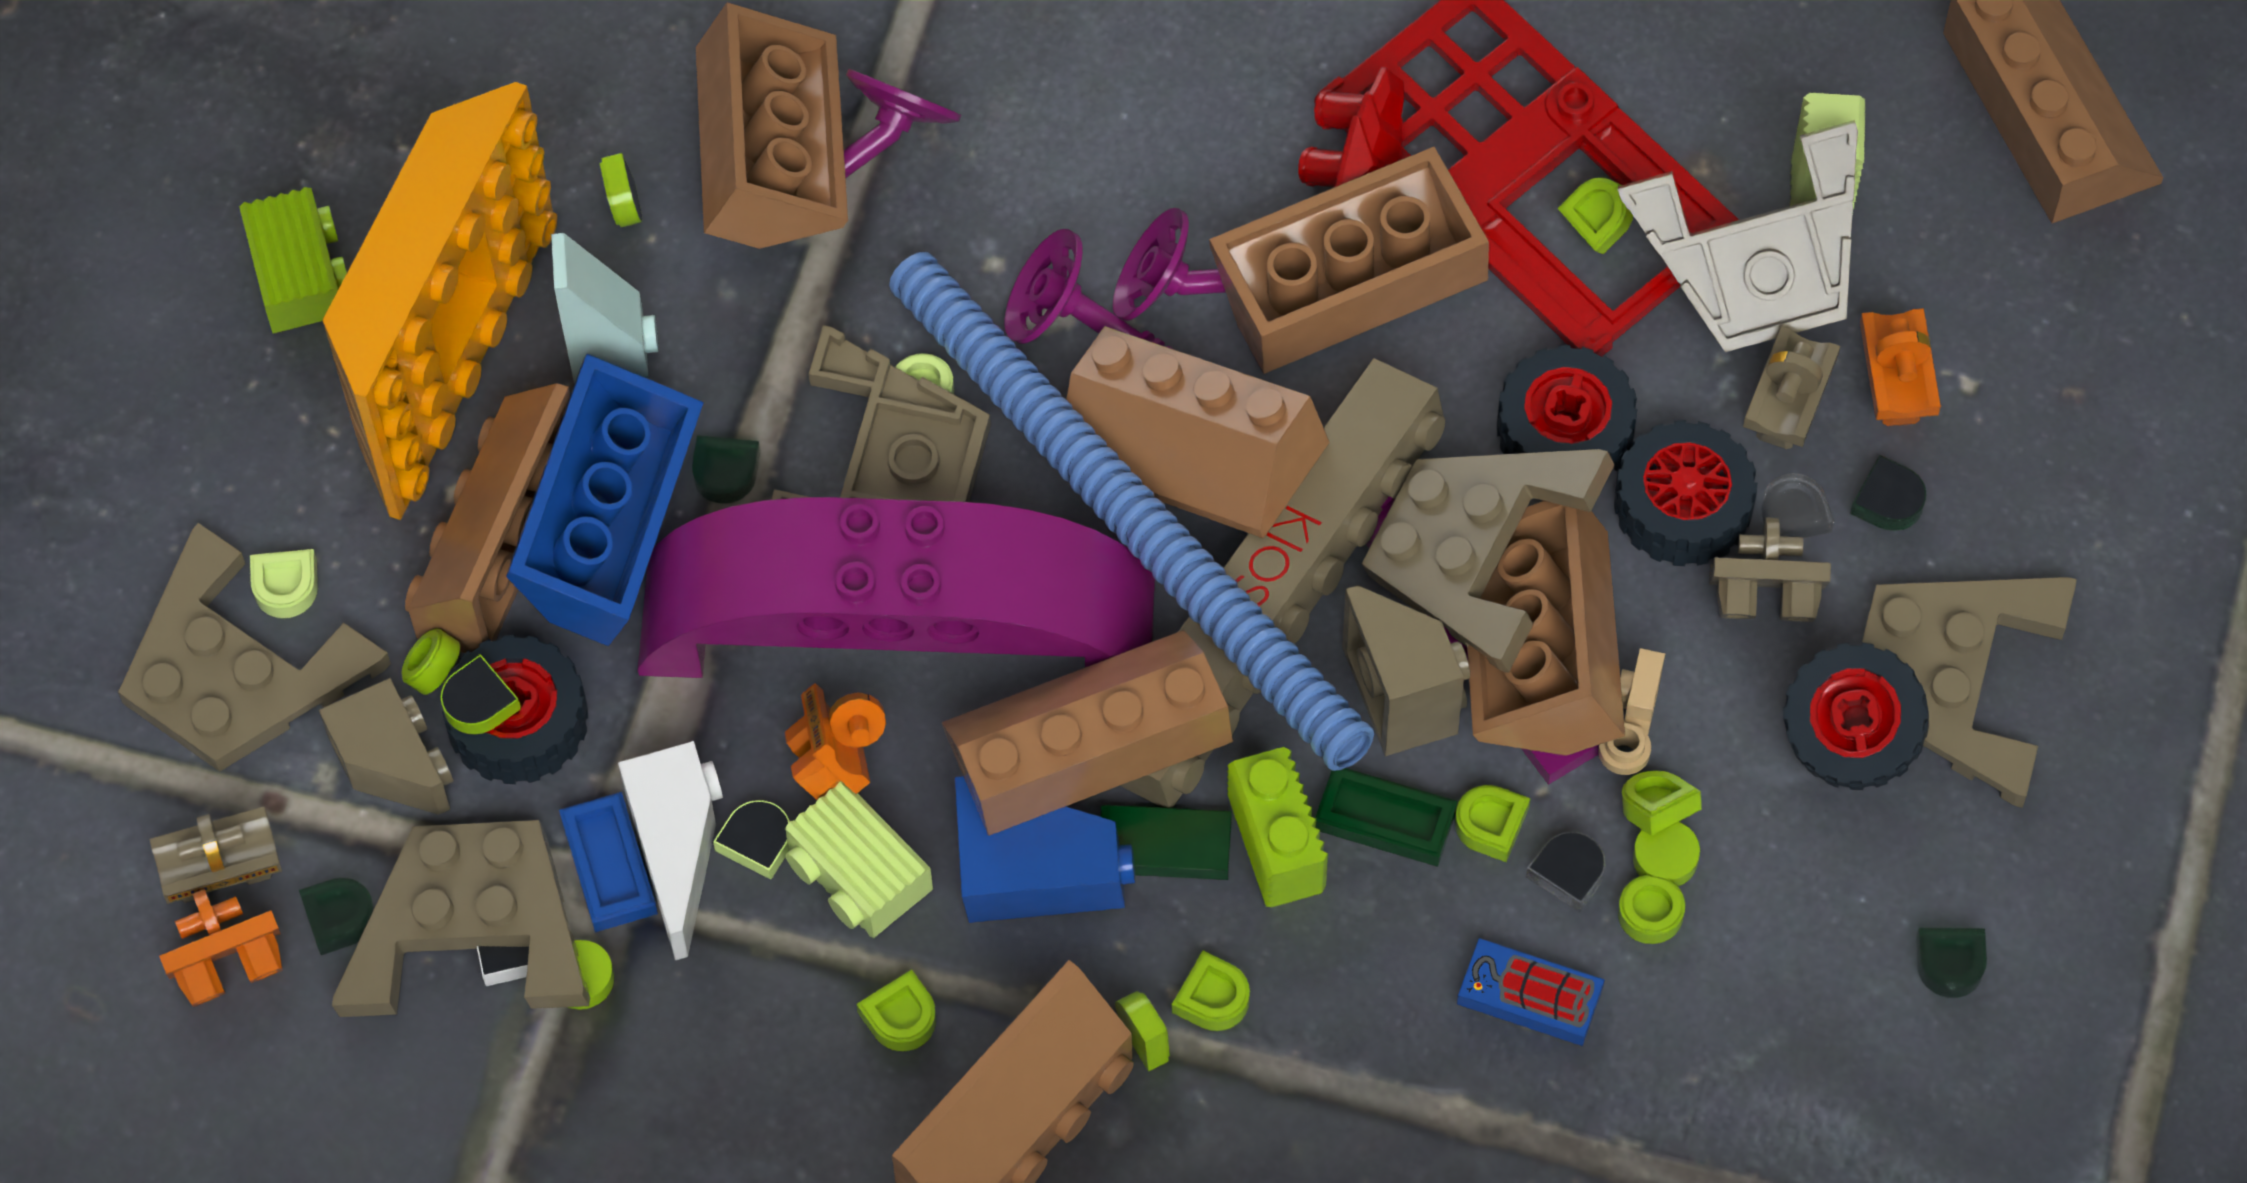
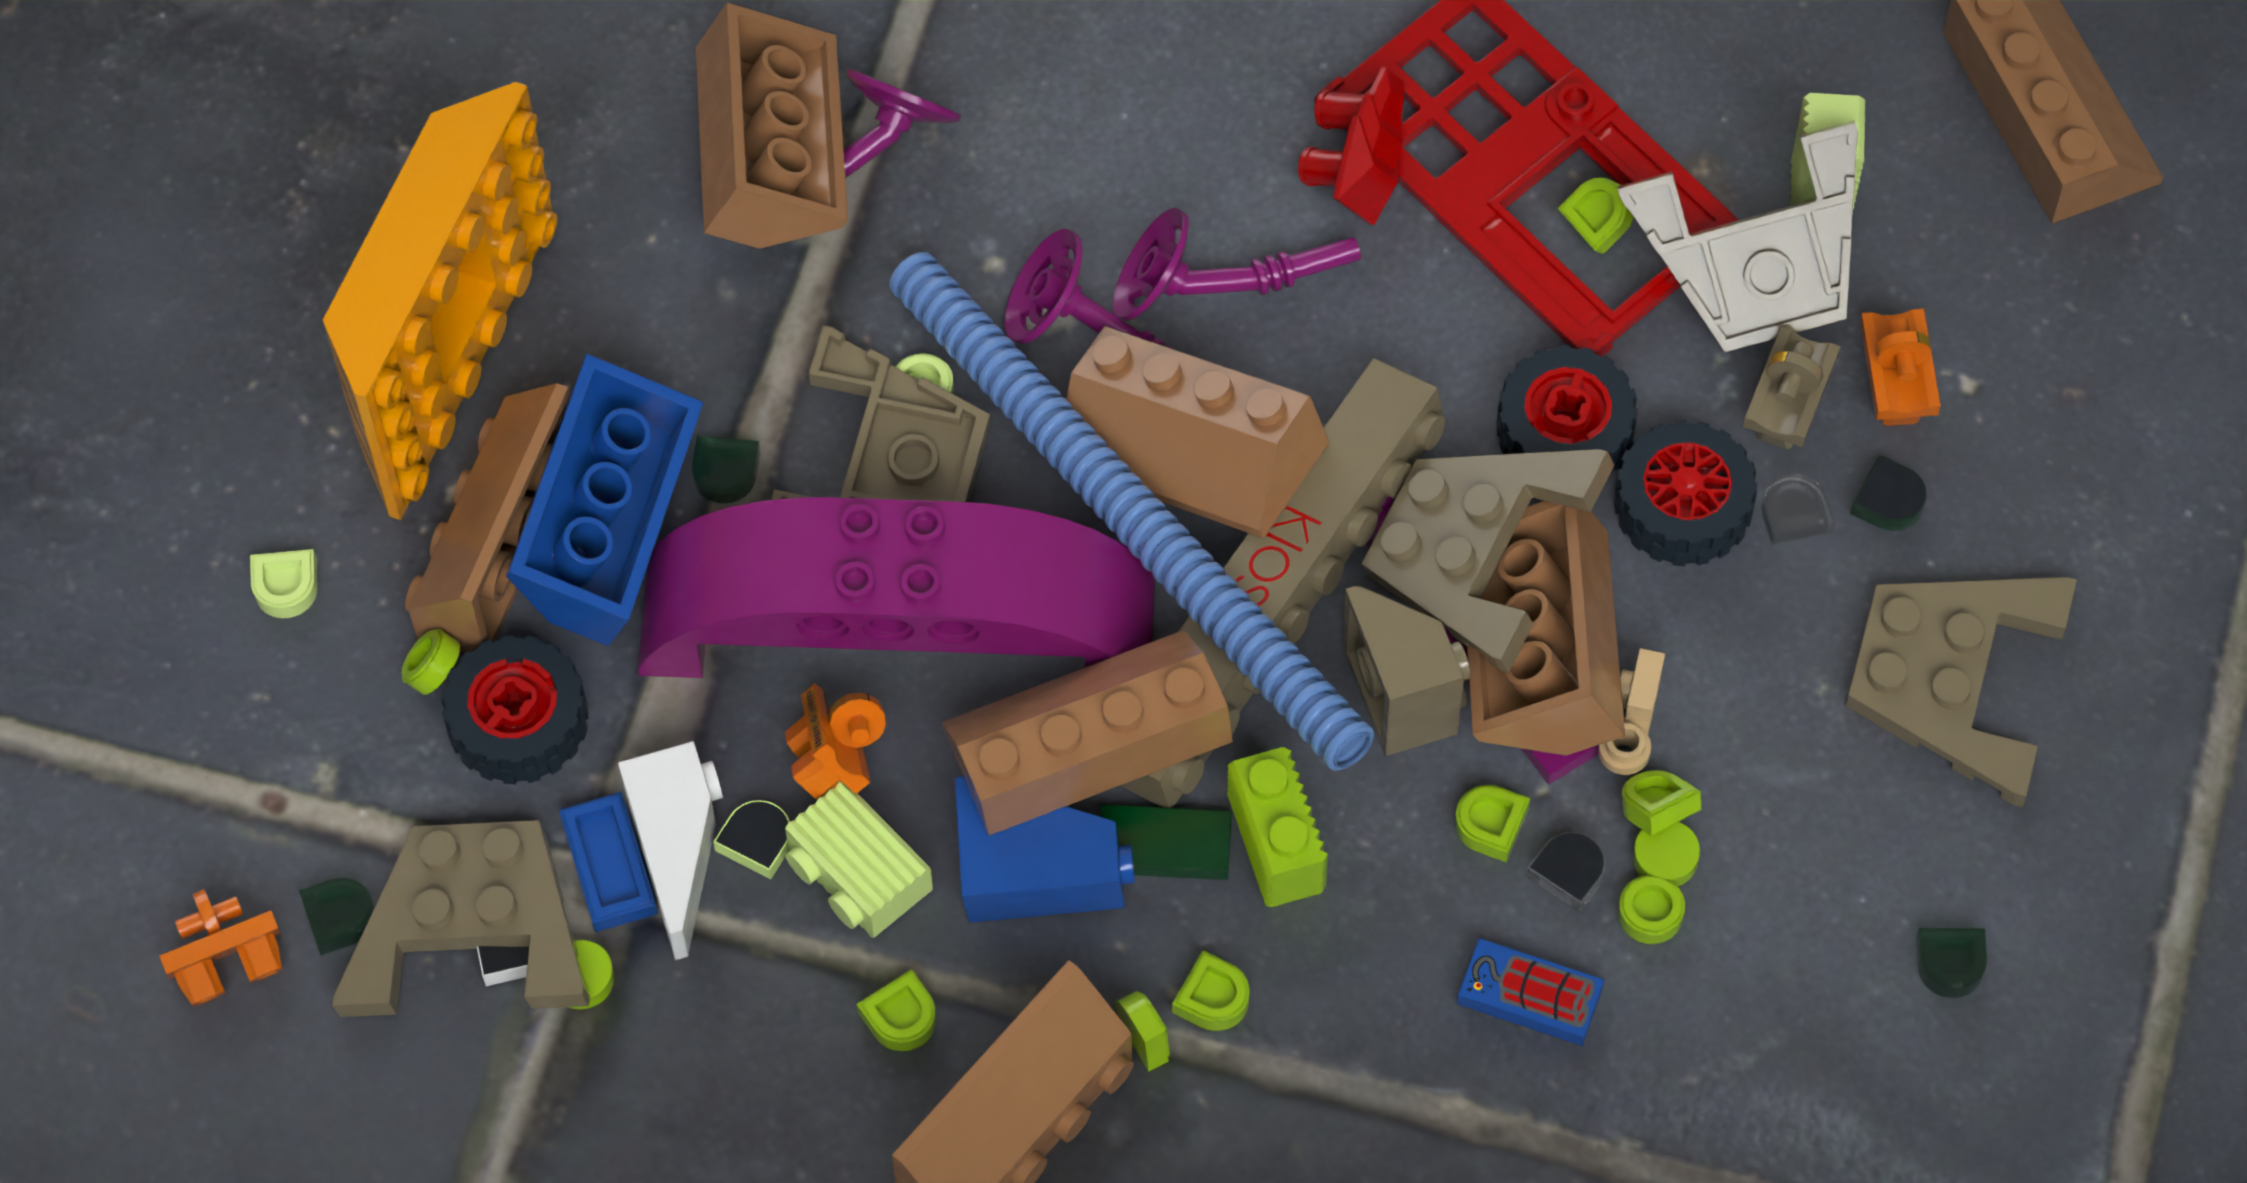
dark tan wing [118,523,391,772] -> none
dark tan hips [149,807,282,904] -> none
lime brick [239,187,347,334] -> none
dark tan slope [319,678,453,815] -> none
black tile [441,654,521,734] -> none
light aqua slope [551,233,658,383] -> none
lime tile [600,153,642,228] -> none
medium nougat slope [1209,147,1489,374] -> none
dark green tile [1315,768,1458,867] -> none
dark tan hips [1709,517,1831,622] -> none
black wheel [1783,642,1929,790] -> none

